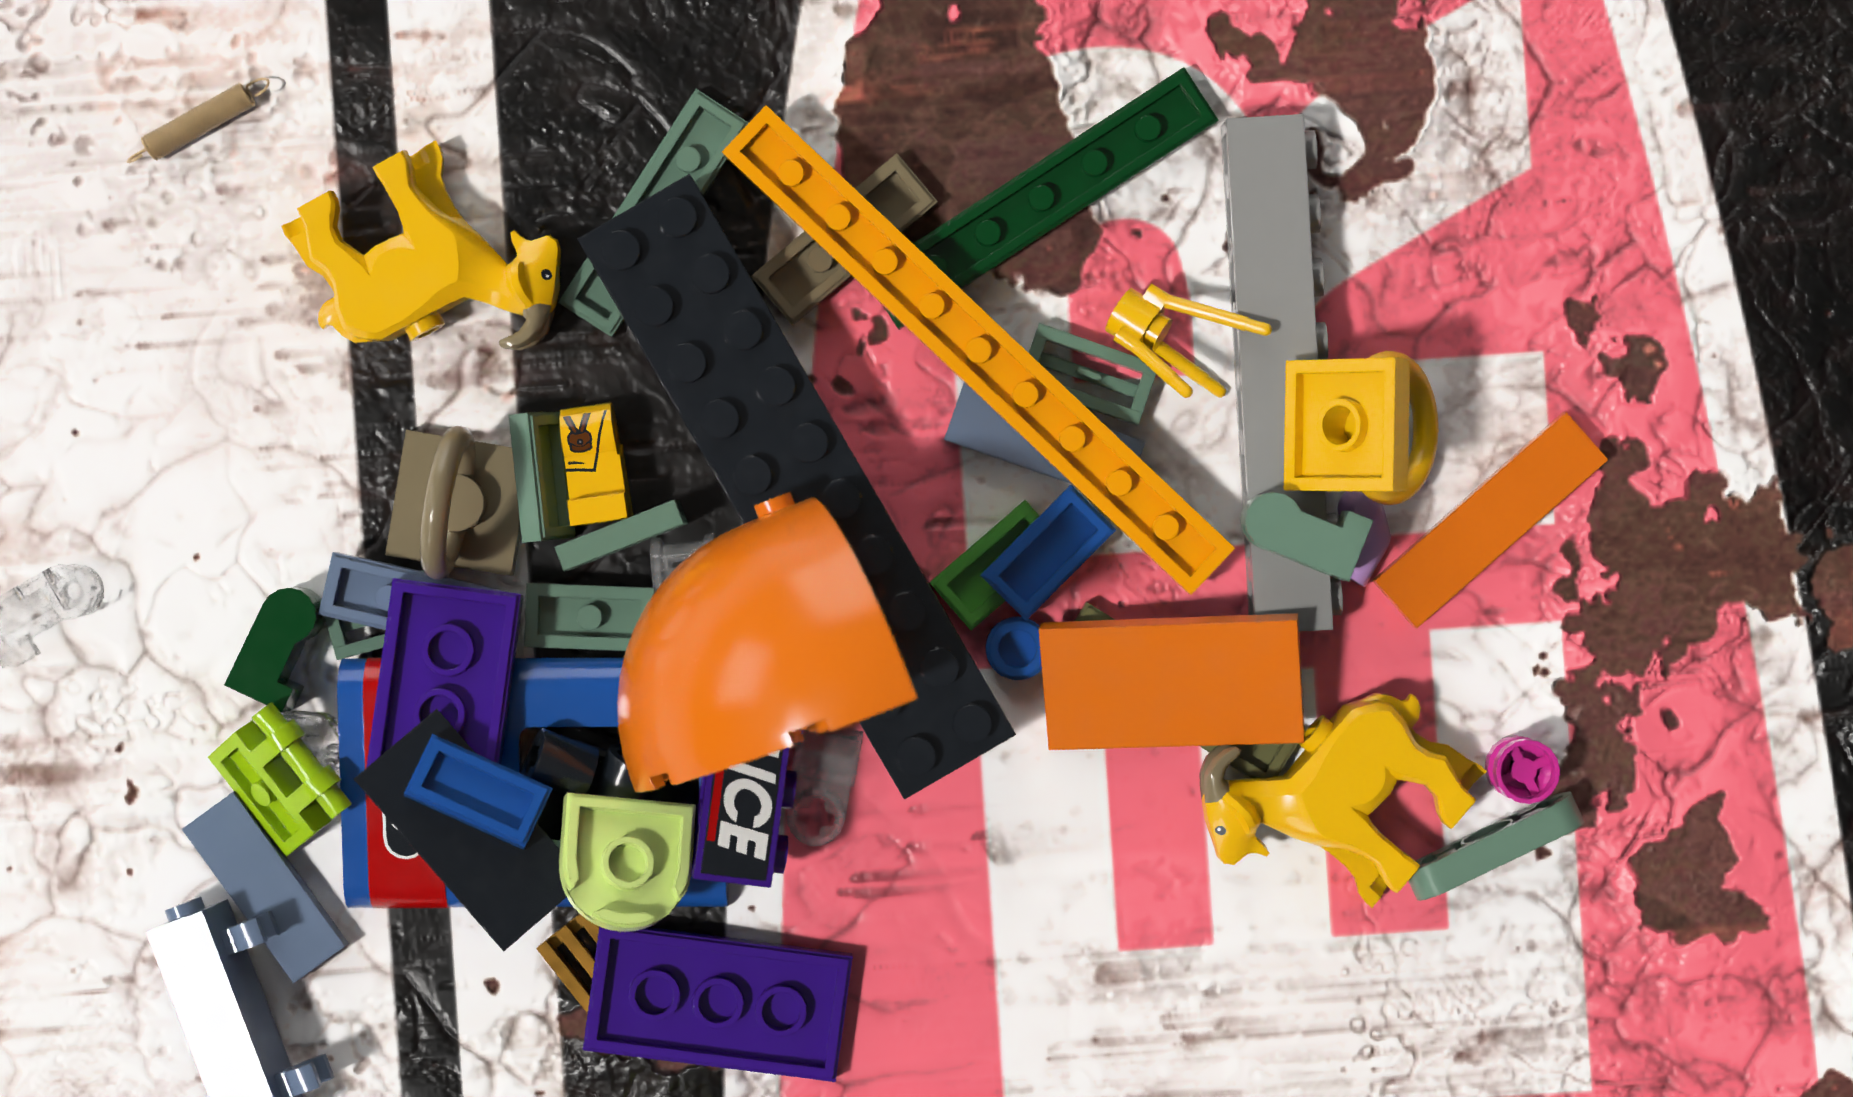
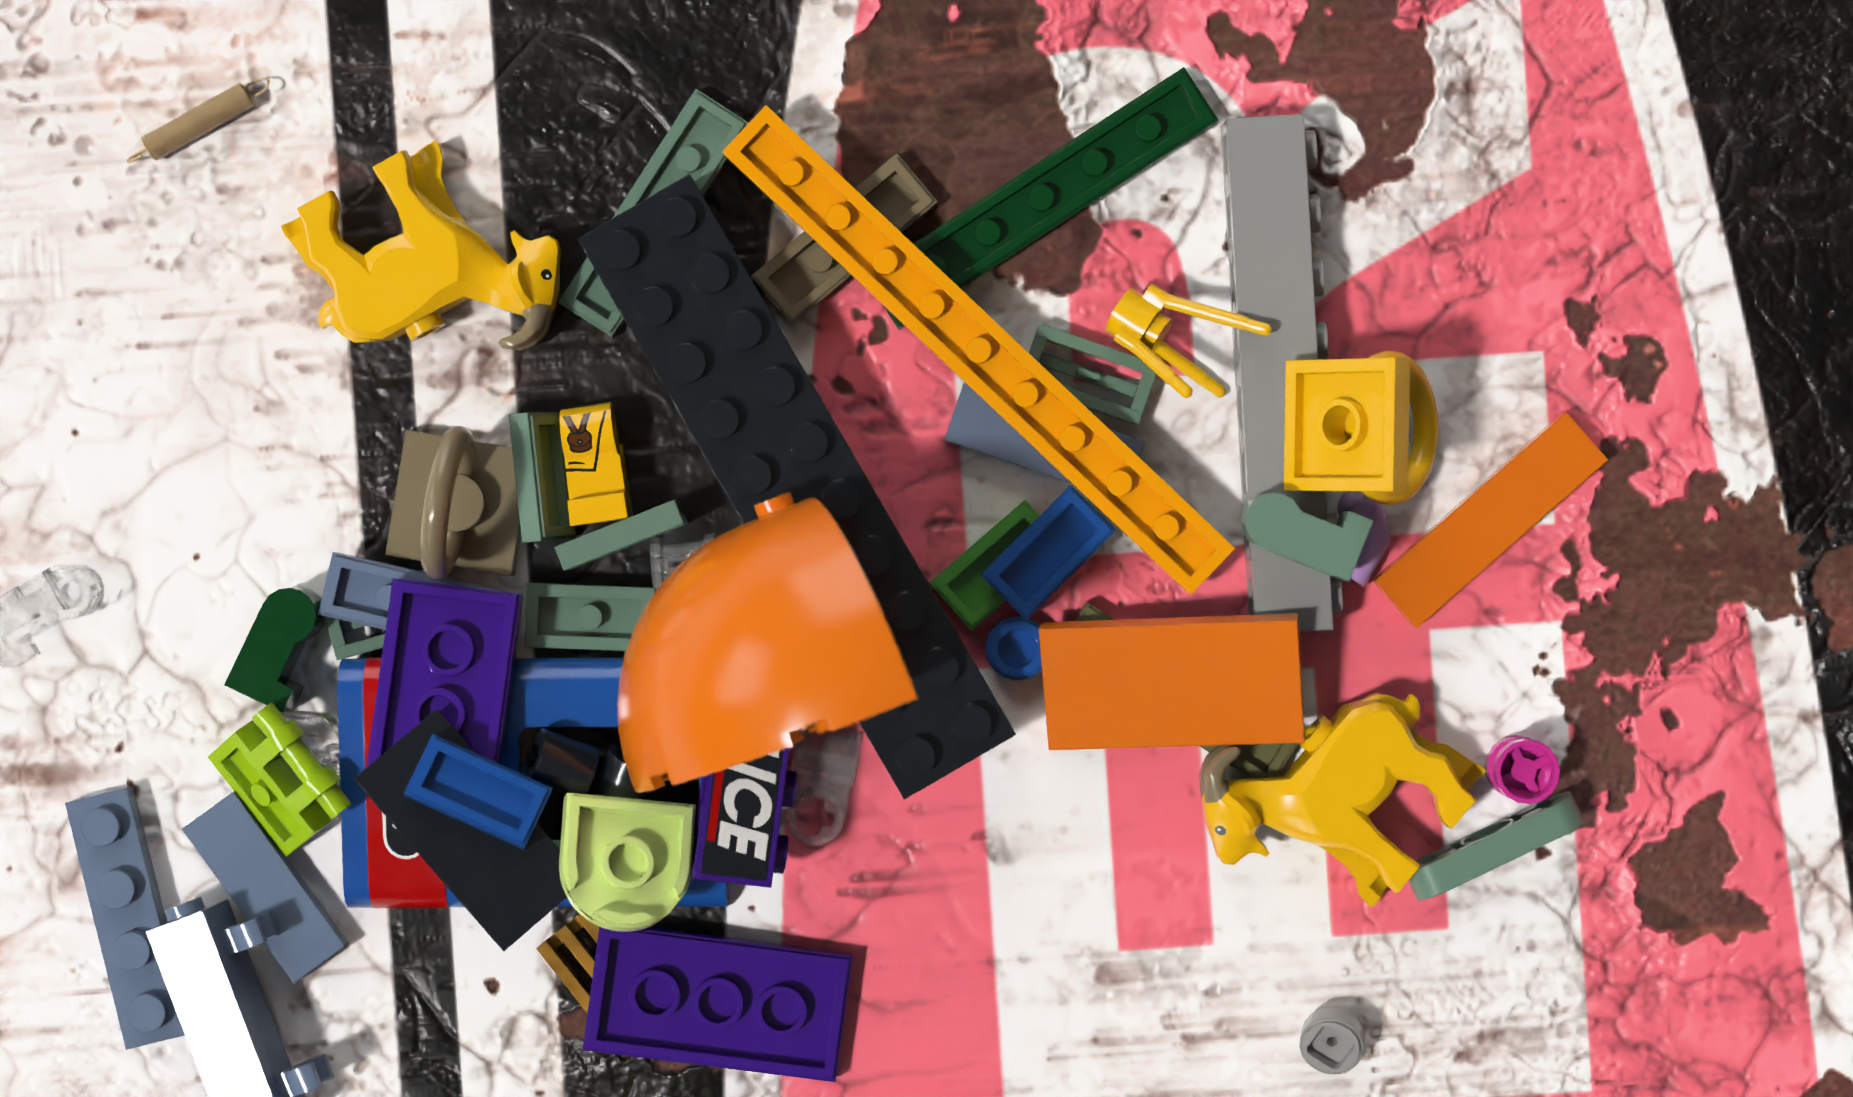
none -> sand blue plate [65,786,185,1050]
none -> light grey tile [1299,1007,1365,1074]

